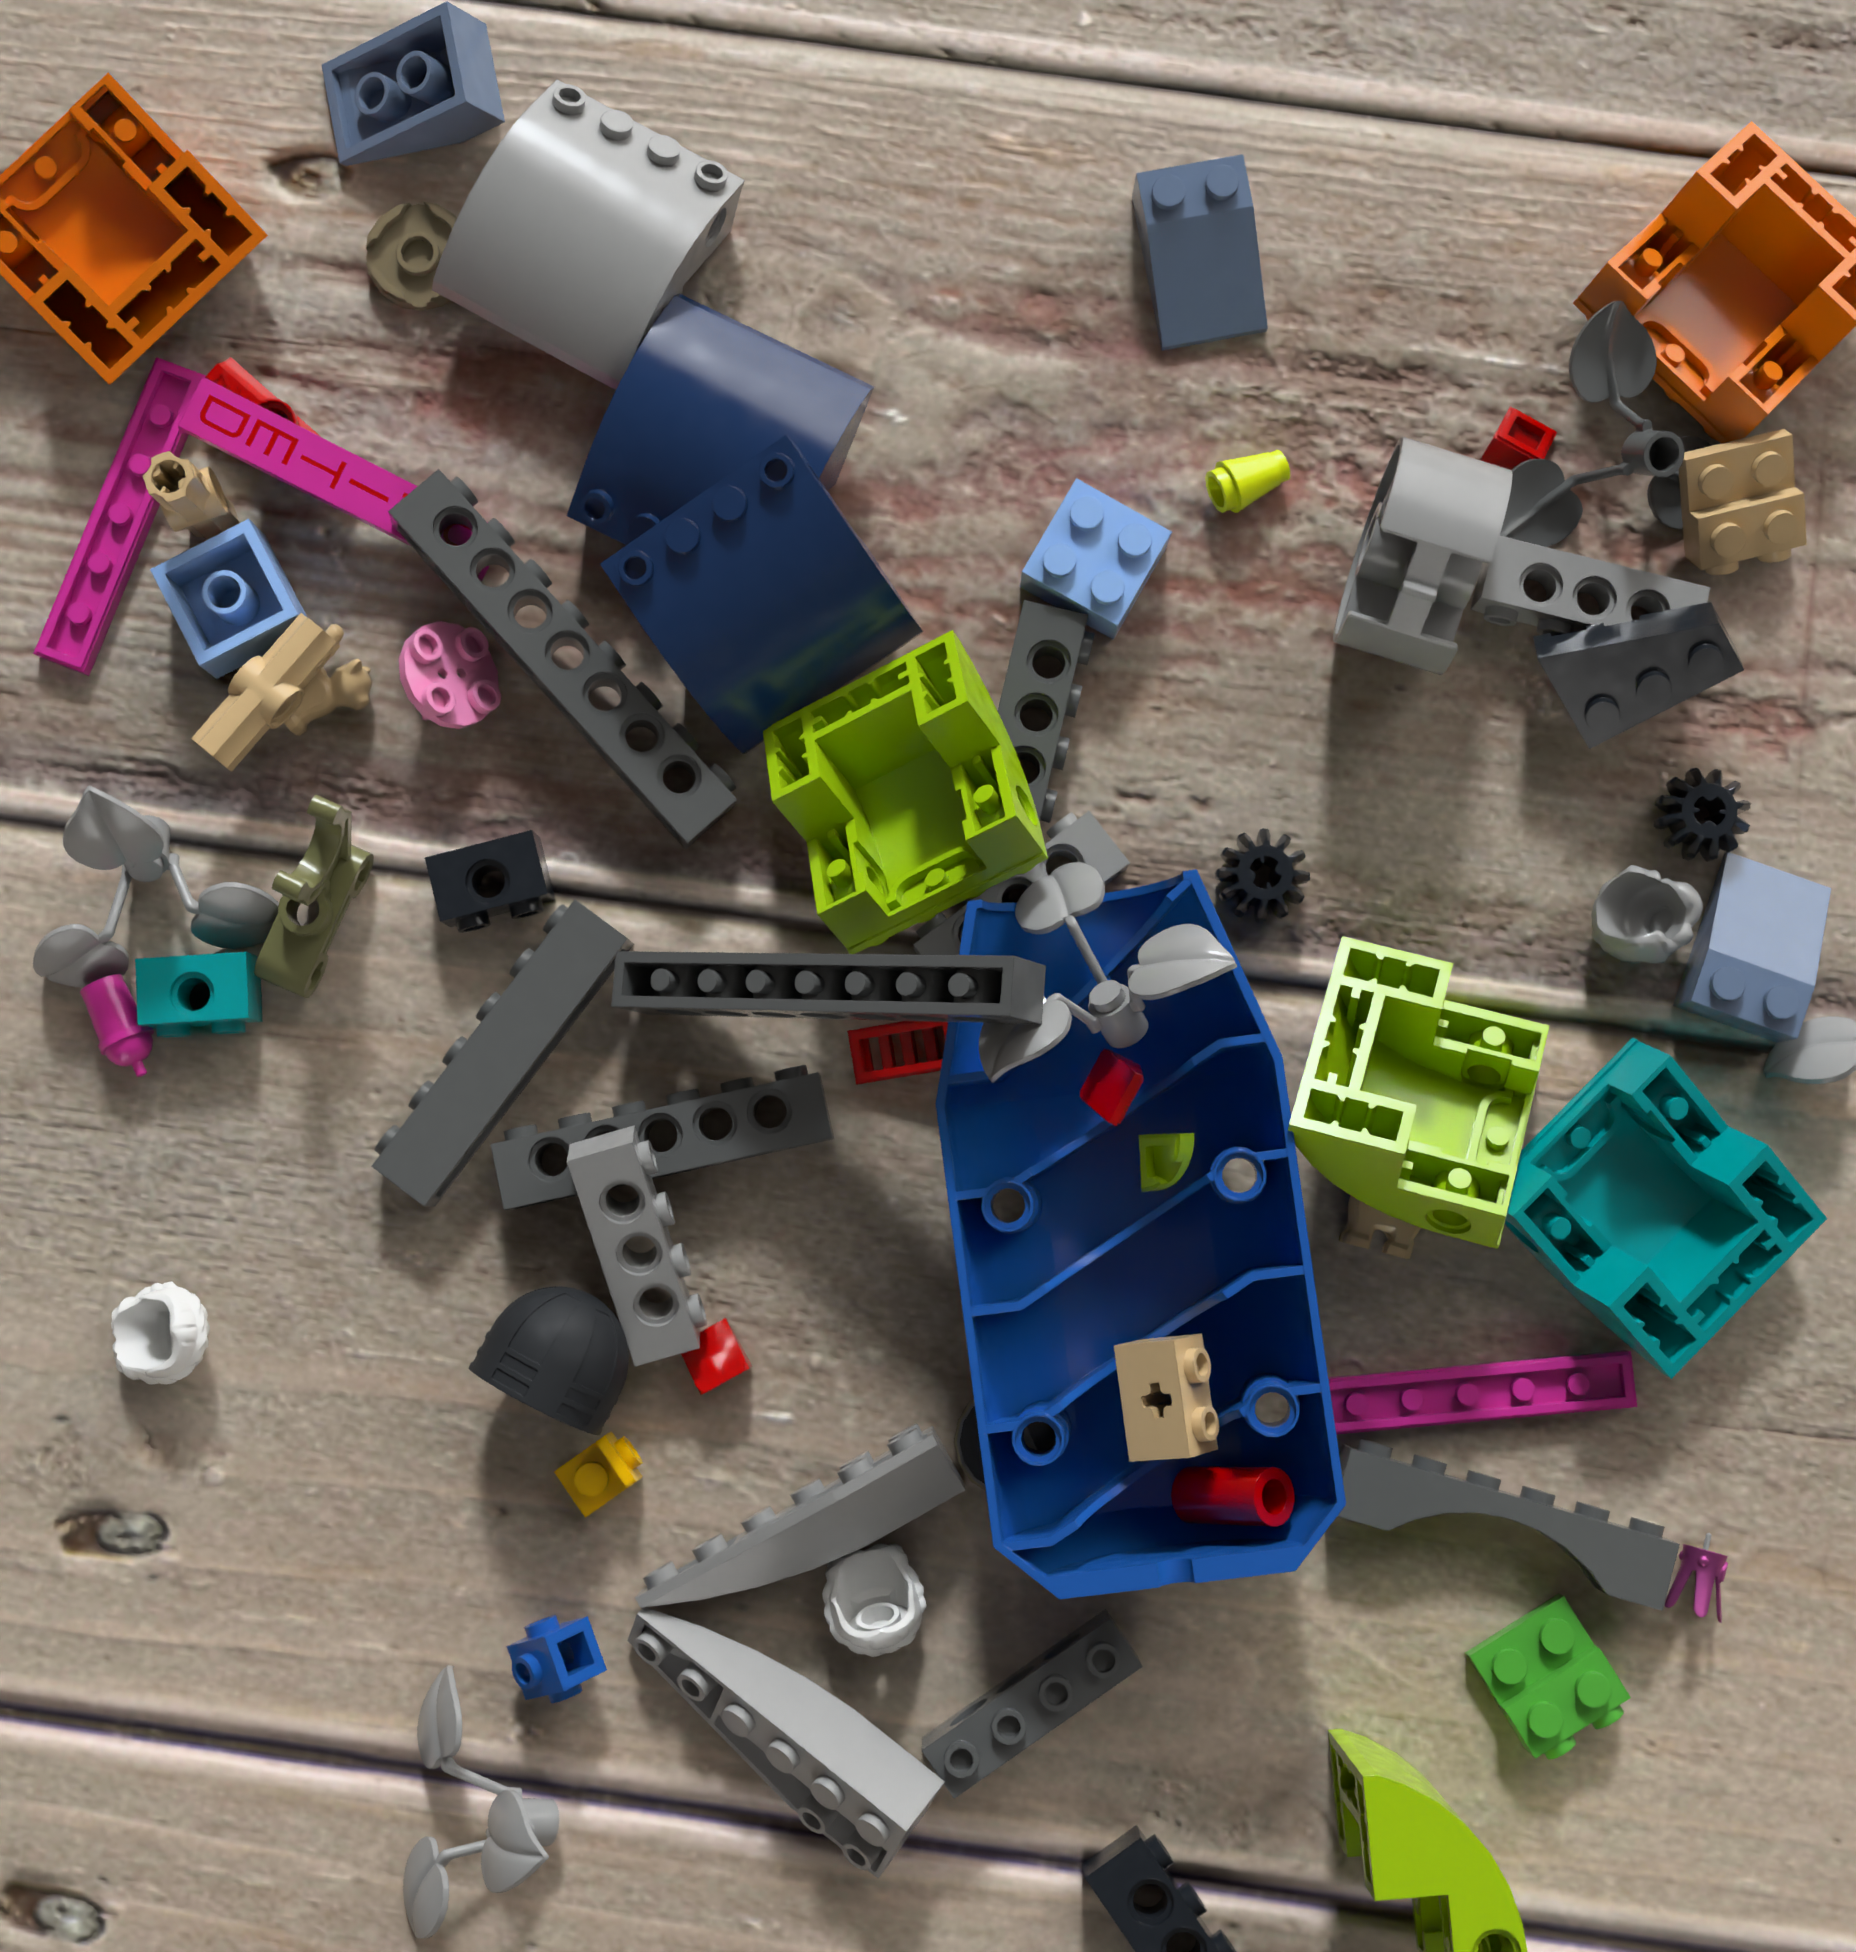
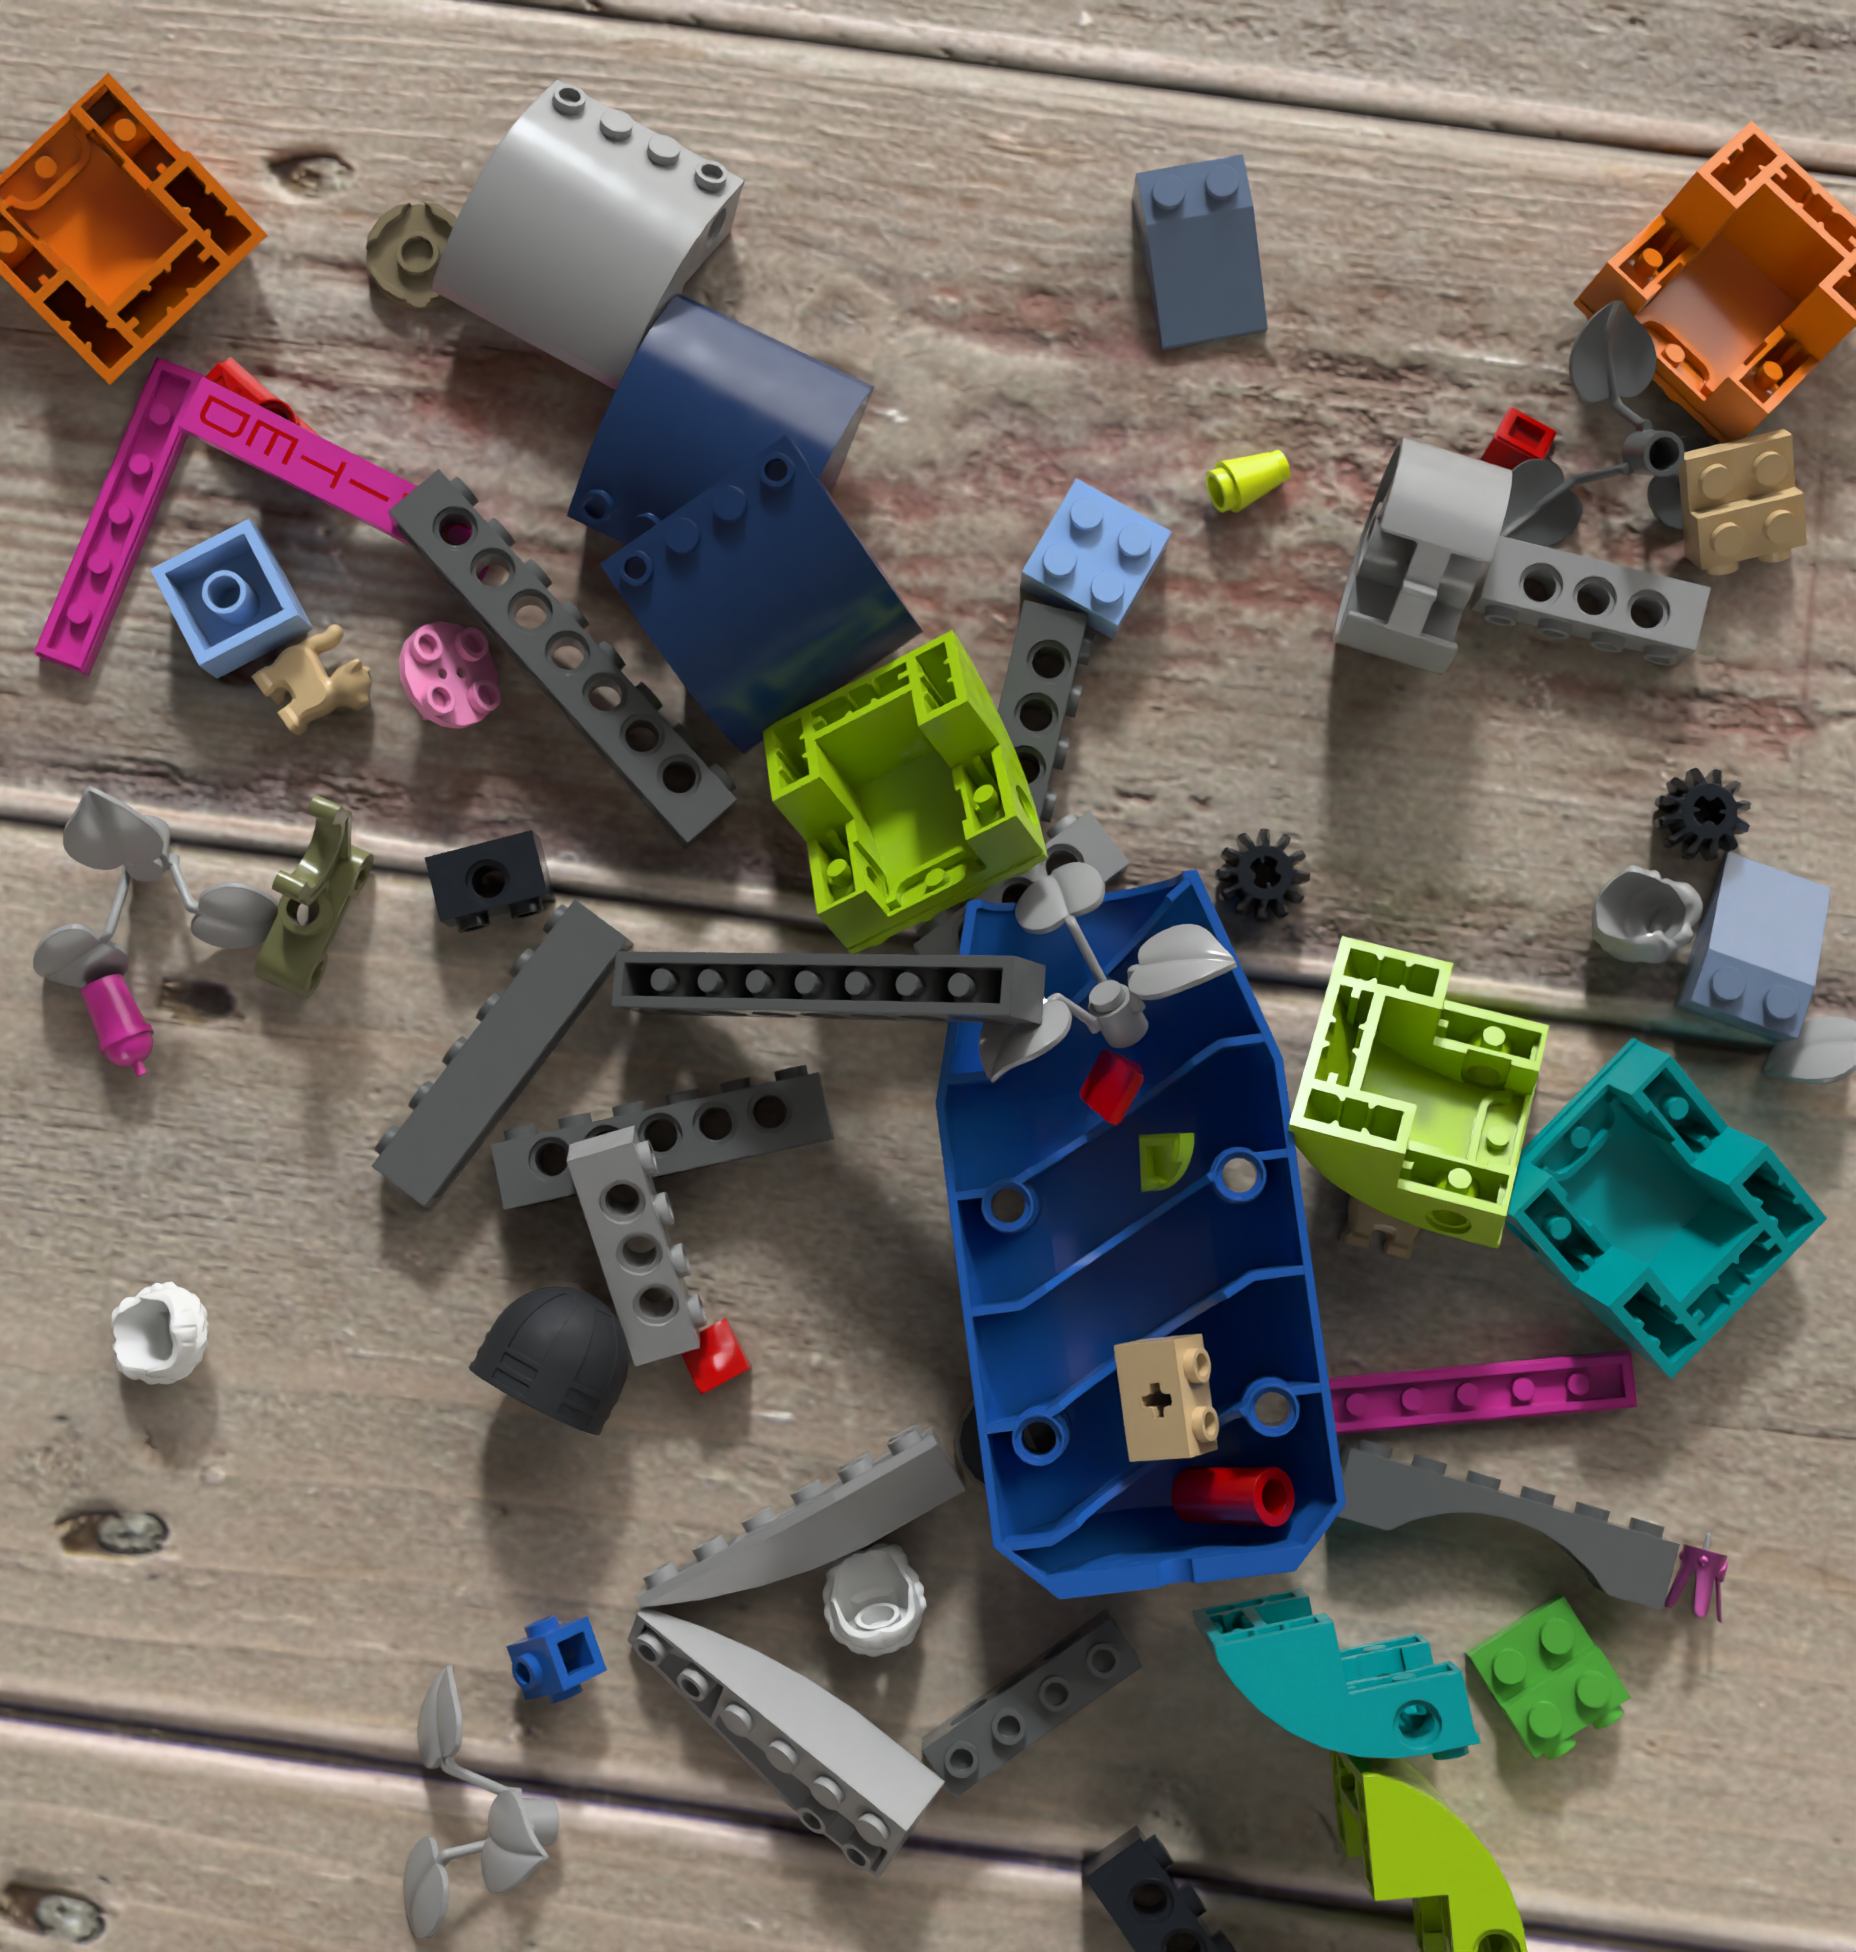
teal brick [135,952,263,1038] -> none
tan piece [143,451,239,540] -> none
tan piece [191,613,340,772] -> none
sand blue slope [322,1,505,166] -> none
yellow bracket [554,1431,643,1518] -> none
red slope [847,1021,948,1085] -> none
black wedge [1533,602,1744,749] -> none
none -> teal slope [1192,1588,1481,1760]

